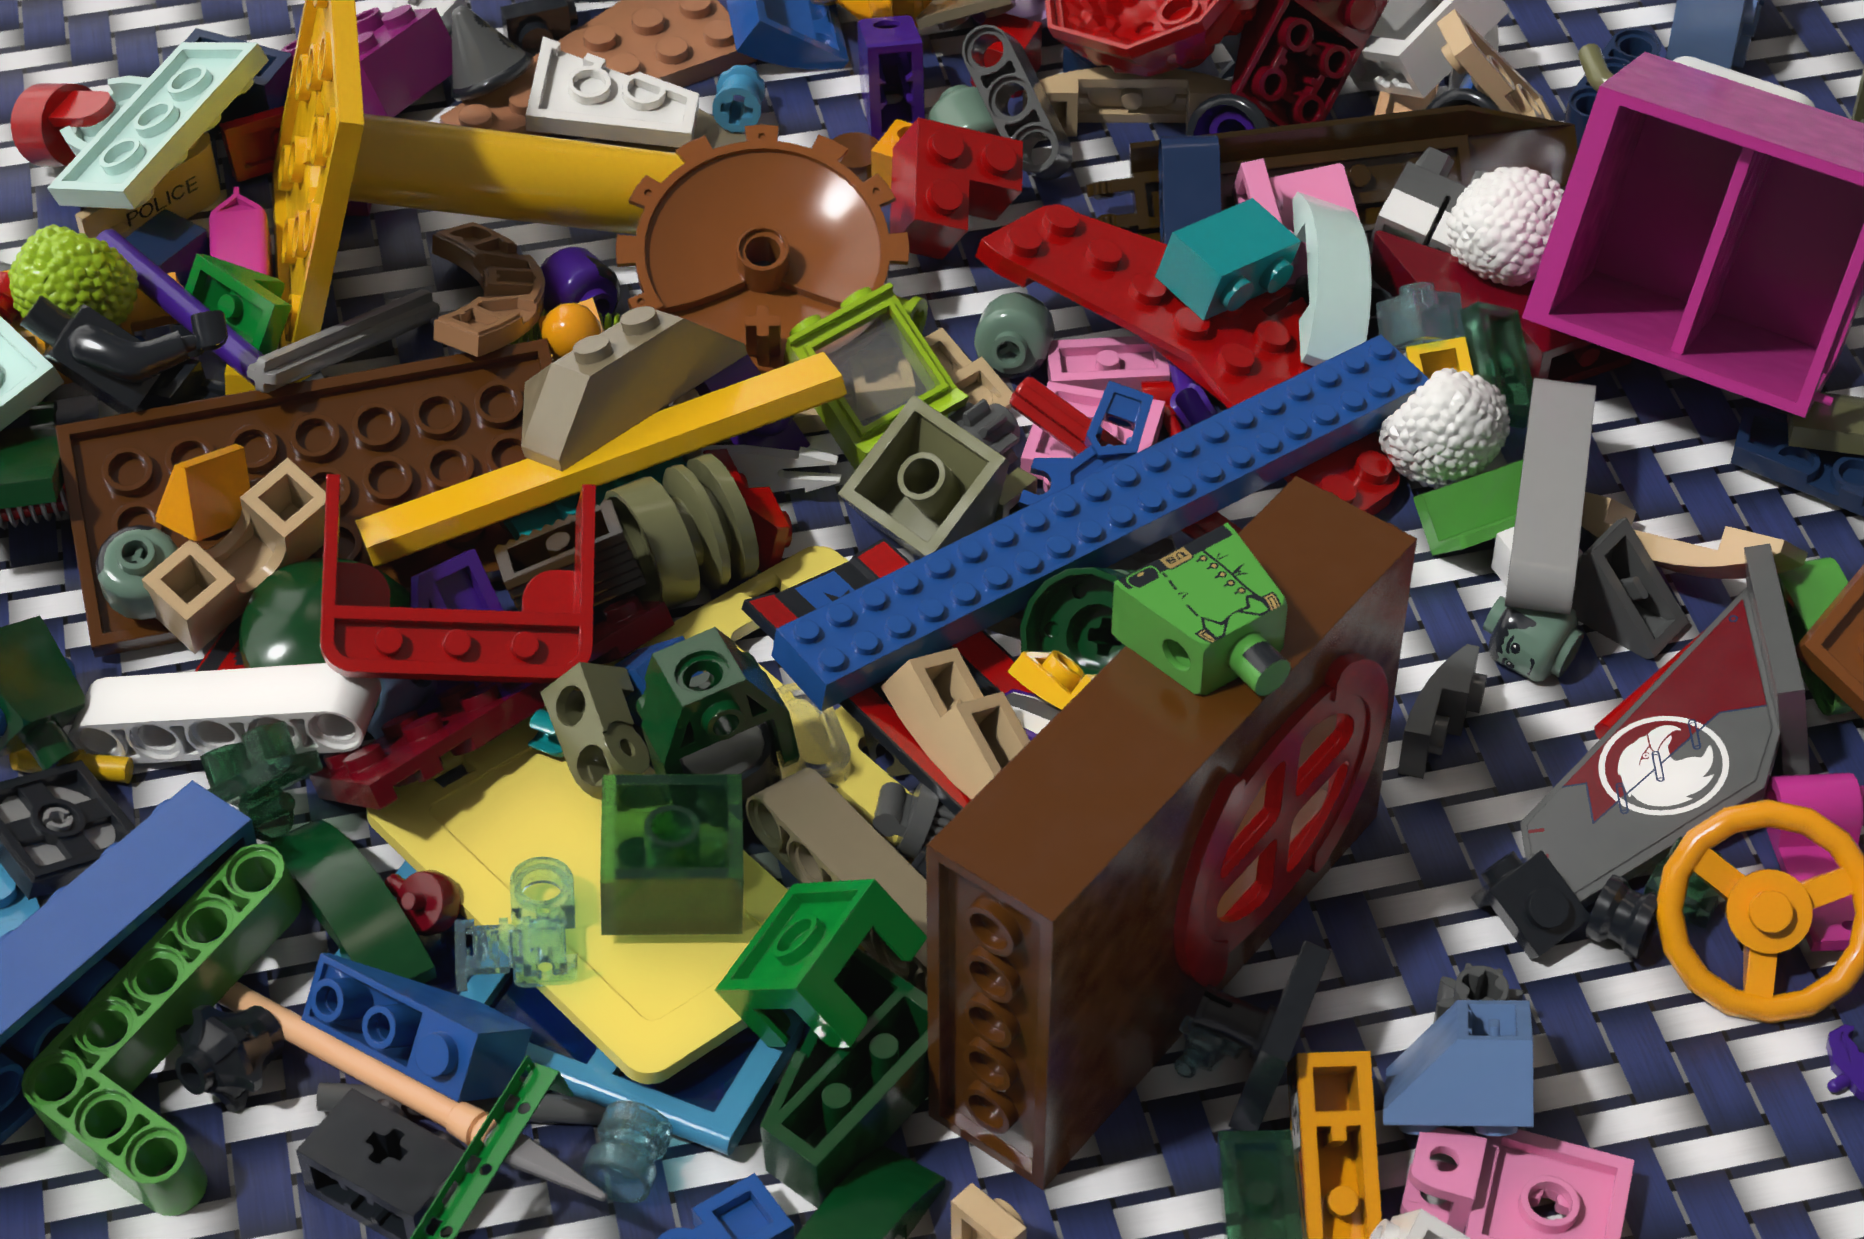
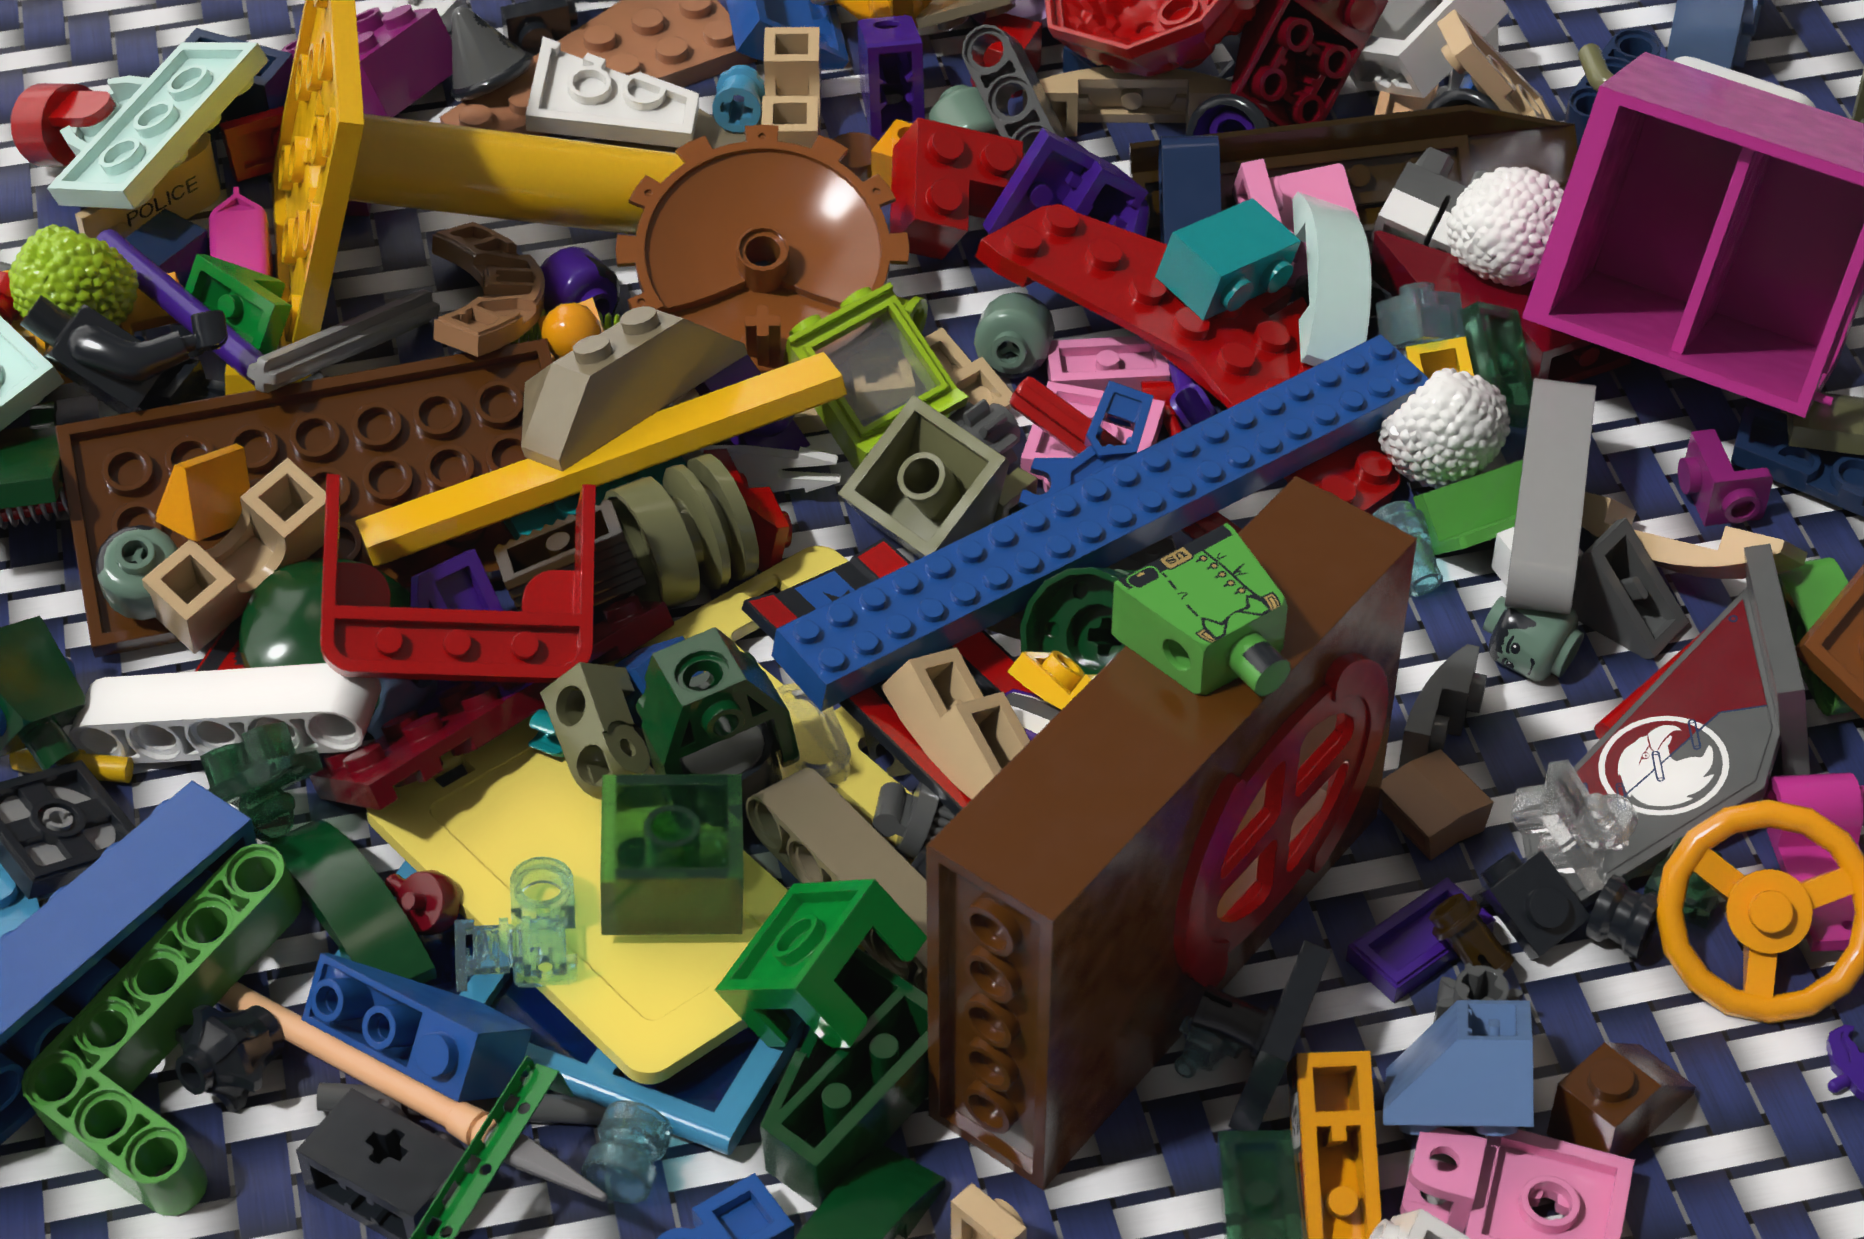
none -> tan arch [761,27,821,148]
none -> dark purple piece [982,127,1150,237]
none -> dark purple tile [1346,877,1496,1003]
none -> clear light blue cone [1373,501,1443,596]
none -> medium nougat piece [1378,749,1494,861]
none -> dark brown pin [1429,893,1514,974]
none -> clear hips [1511,760,1638,892]
none -> reddish brown slope [1546,1042,1696,1157]
none -> magenta bracket [1678,429,1773,526]

